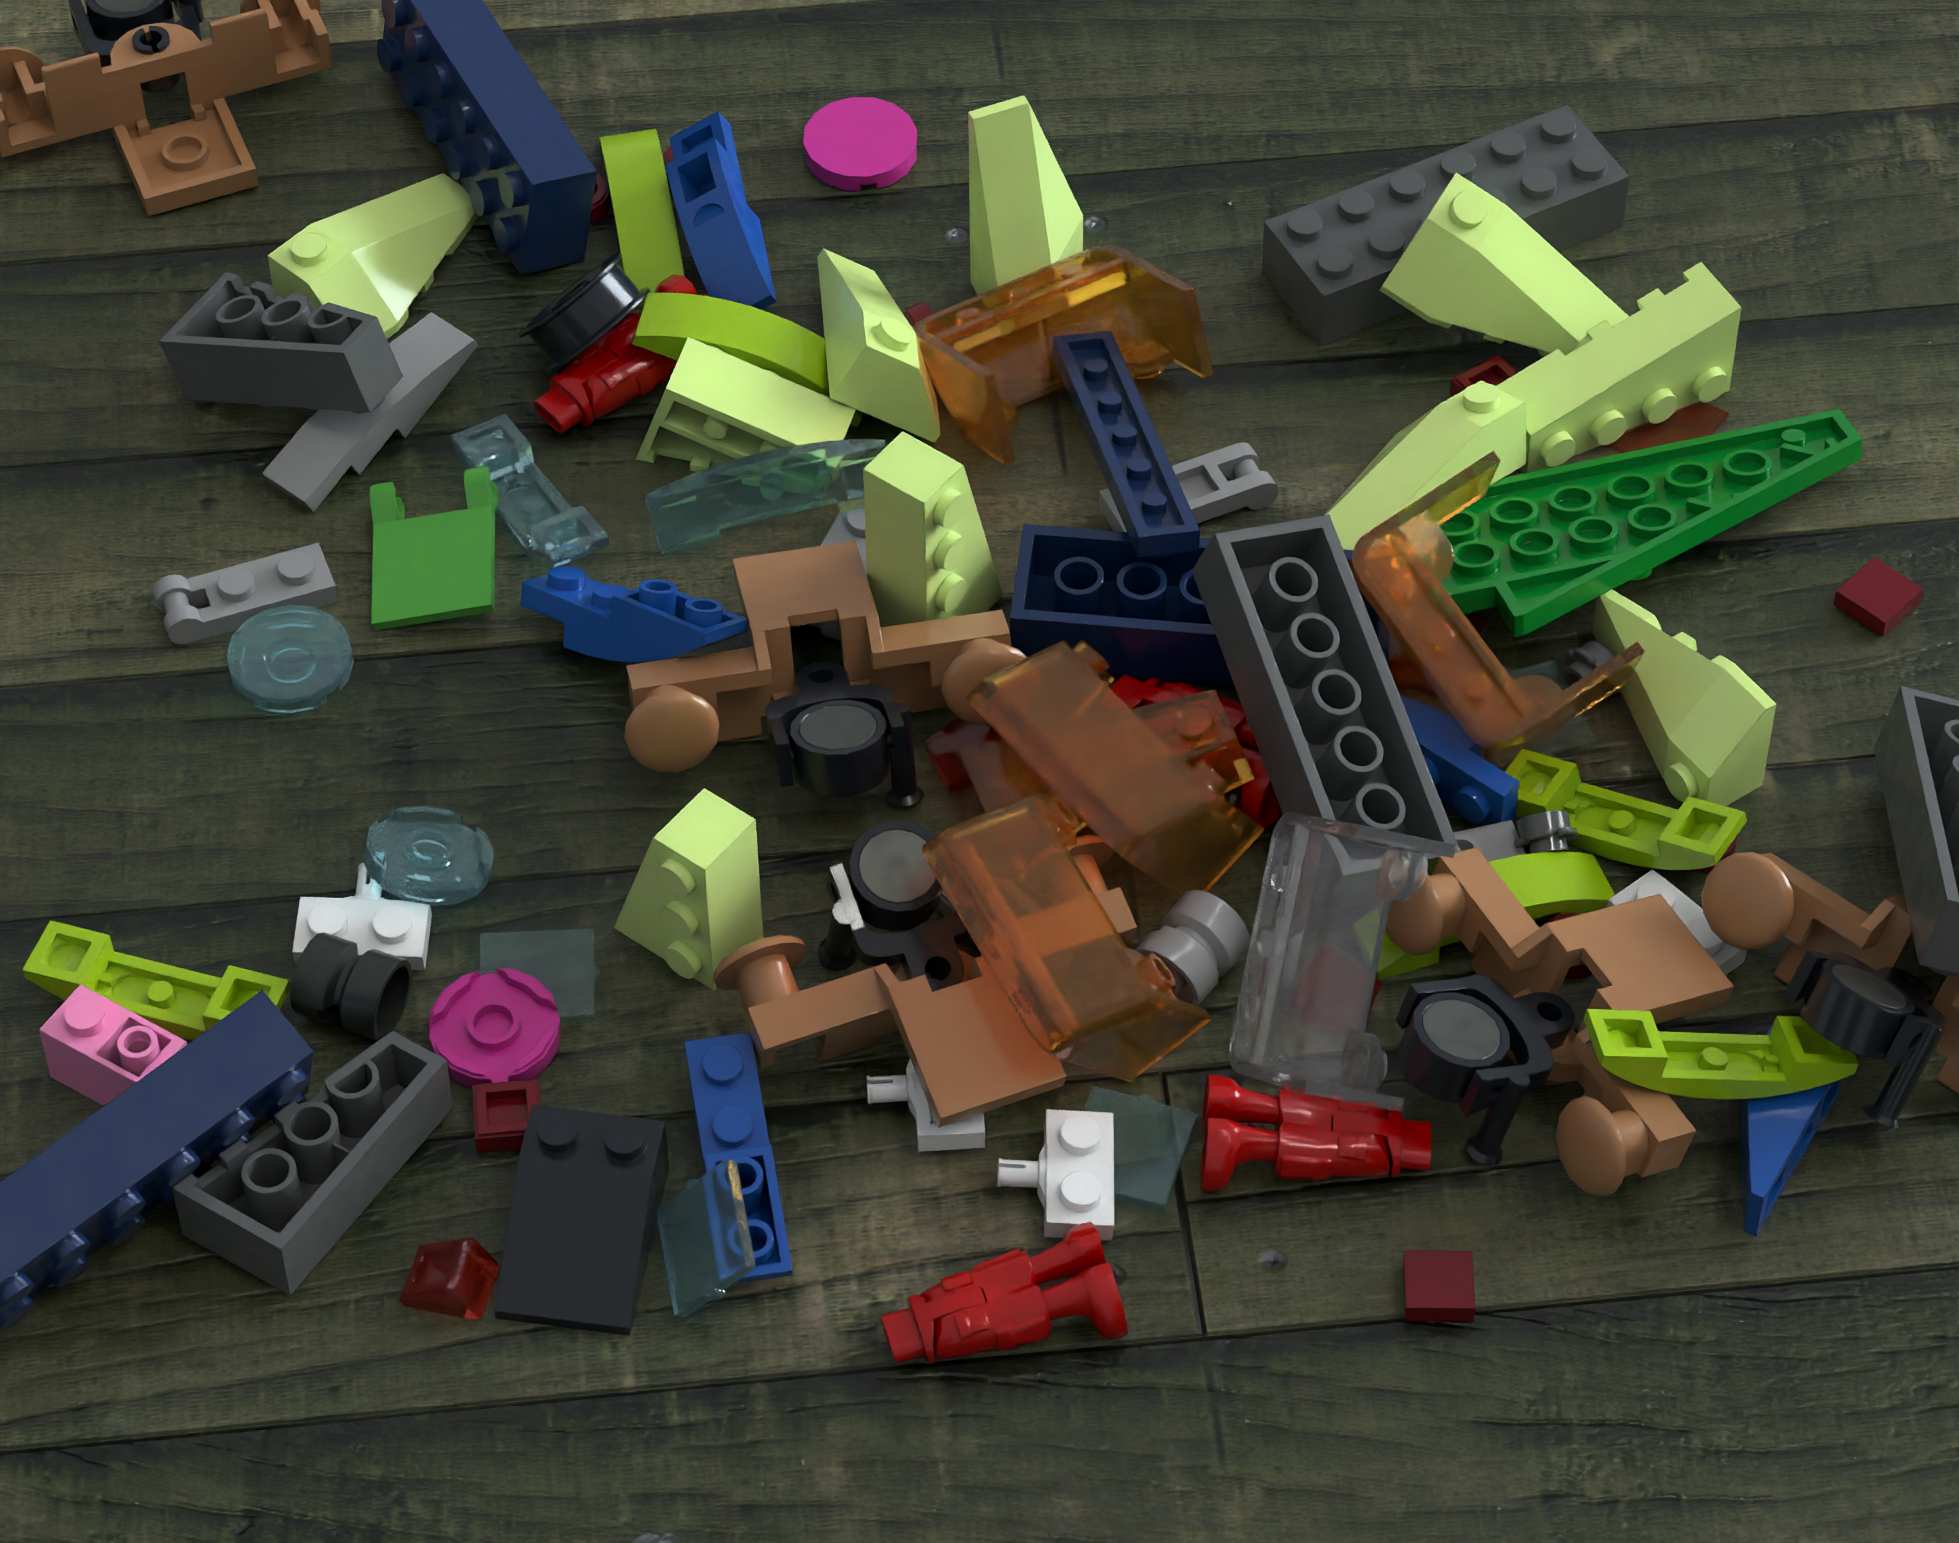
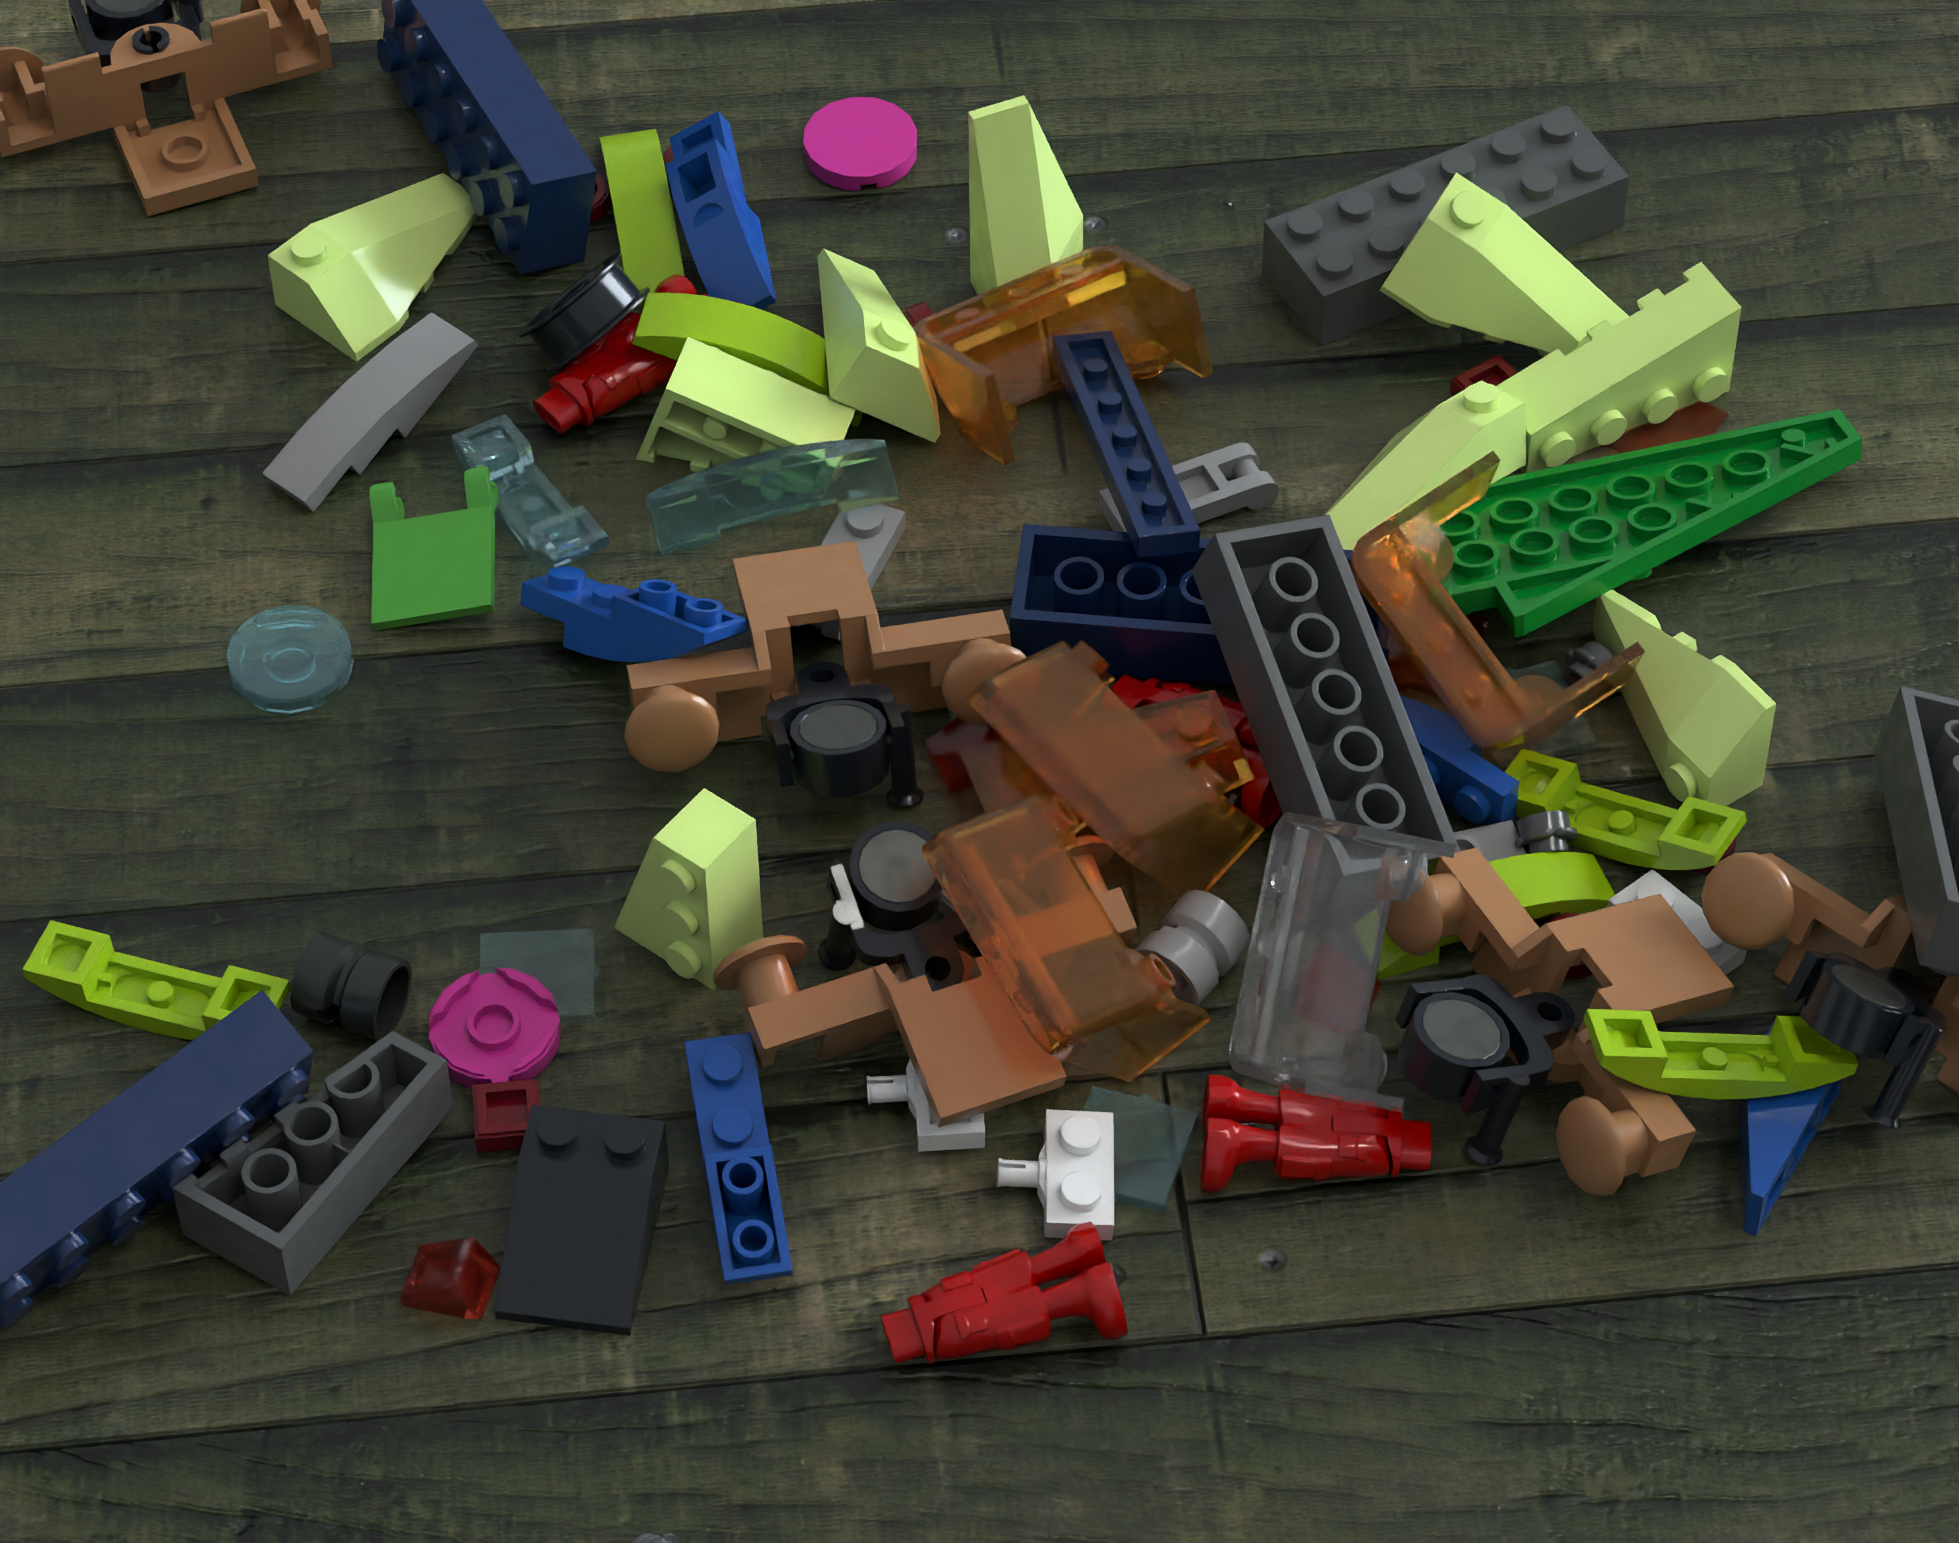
bright pink slope [39,984,187,1105] -> none
light grey plate [152,542,338,645] -> none
dark grey wedge [159,272,403,414] -> none
white plate [292,862,432,970] -> none
clear light blue tile [363,805,494,906] -> none
clear light blue piece [656,1159,756,1318] -> none
yellowish green wedge [863,431,1003,628] -> none
dark red tile [1402,1250,1475,1321] -> none
dark red tile [1834,557,1924,637] -> none

